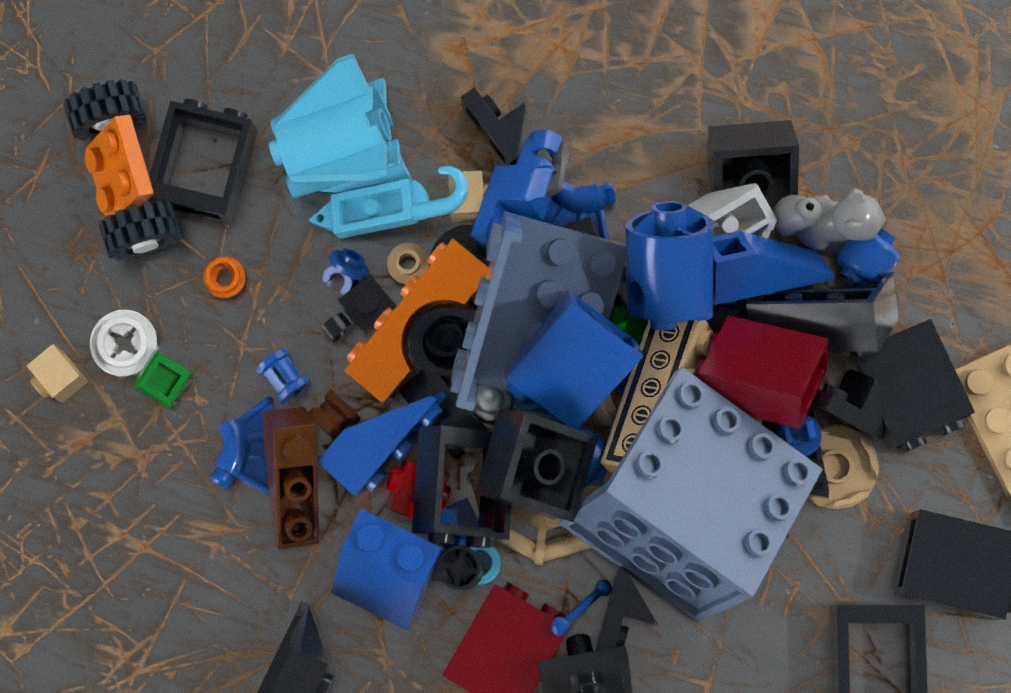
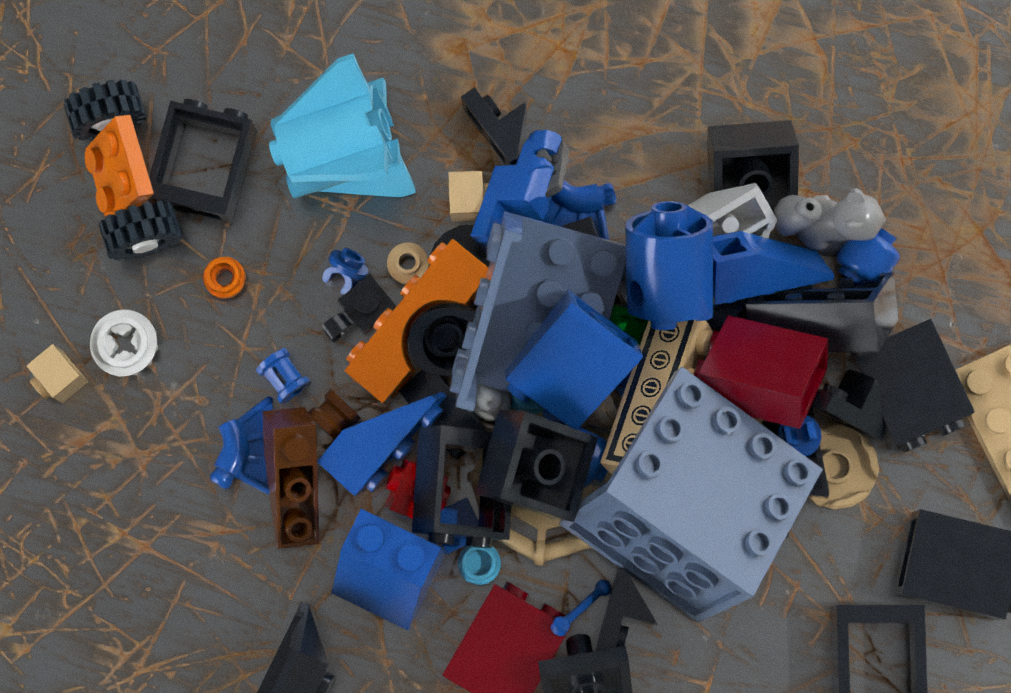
green tile [132,349,192,408] -> none
medium azure plate [309,166,468,239] -> none
black wheel [437,546,484,590] -> none

